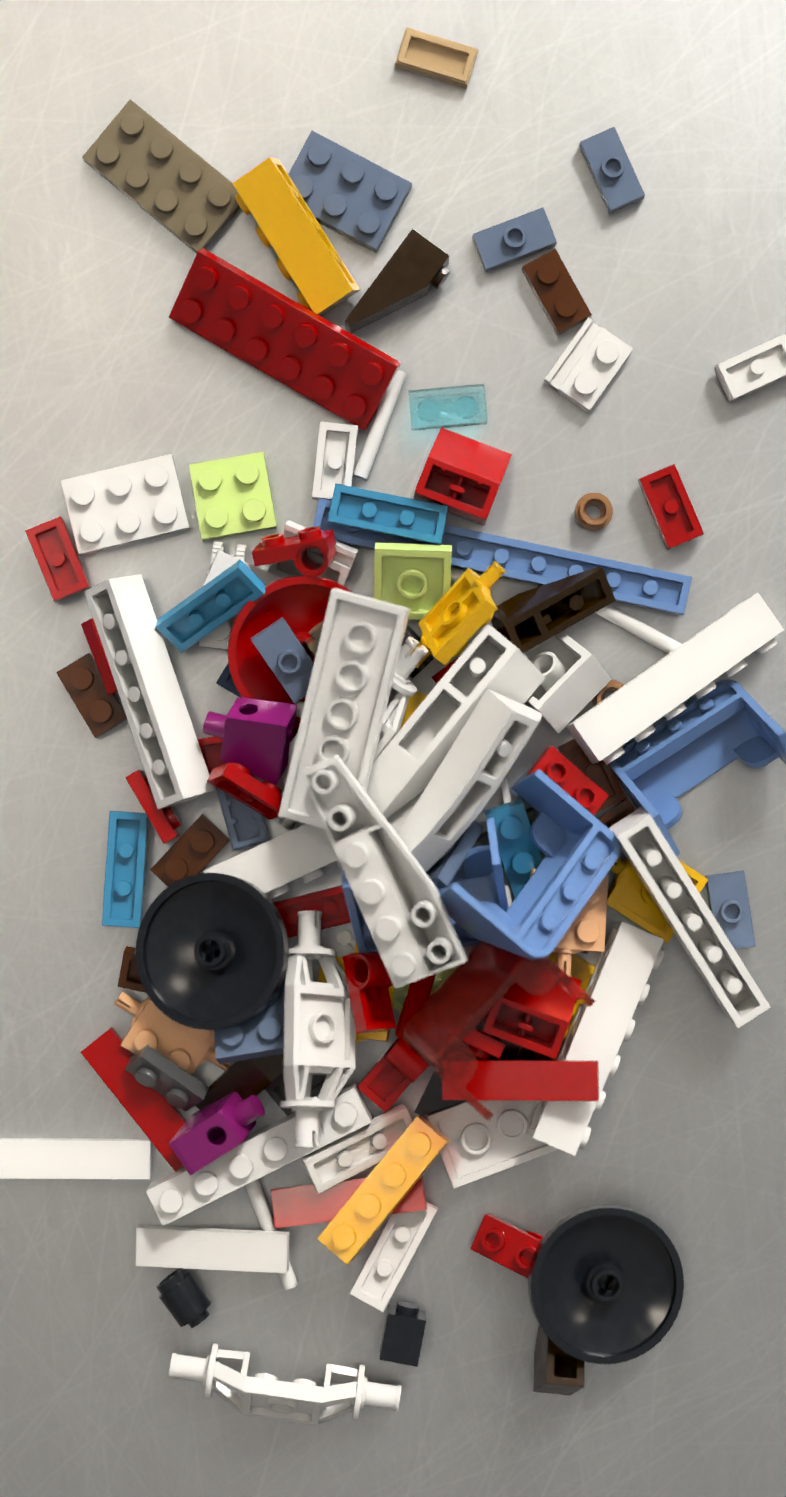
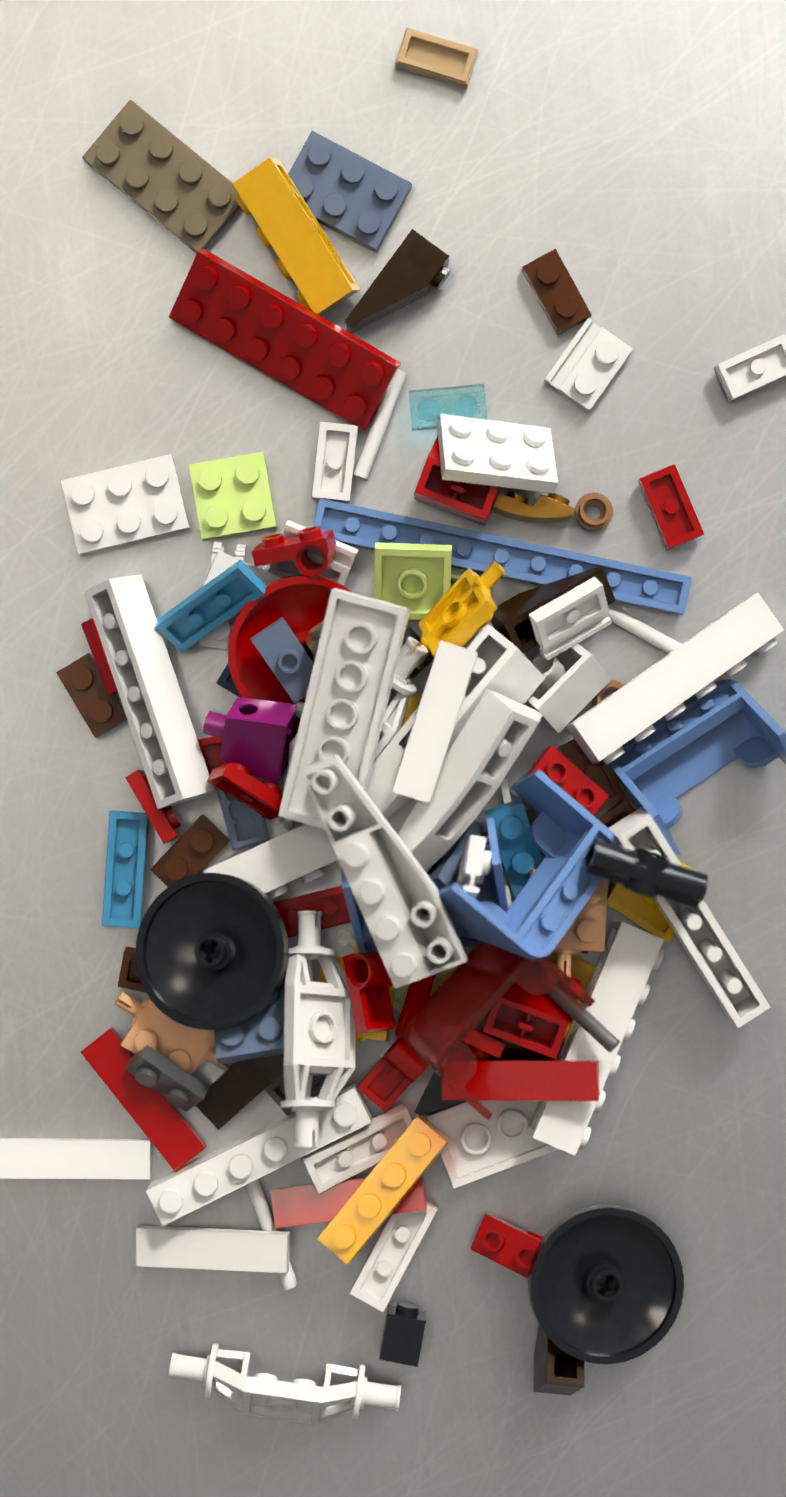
red plate [25,516,91,602] -> none
black brick [156,1268,211,1328] -> none
magenta torso [168,1092,265,1175] -> none
dark azure plate [328,483,448,545] -> none
sand blue plate [472,207,557,272] -> none
sand blue plate [579,126,645,214] -> none
sand blue plate [705,870,755,949] -> none
none -> white tile [392,640,478,804]
none -> white plate [437,414,558,493]
none -> white plate [457,835,491,899]
none -> pearl gold slope [491,491,575,523]
none -> dark grey bar [524,962,620,1053]
none -> white plate [529,577,612,661]
none -> black piece [584,838,708,907]

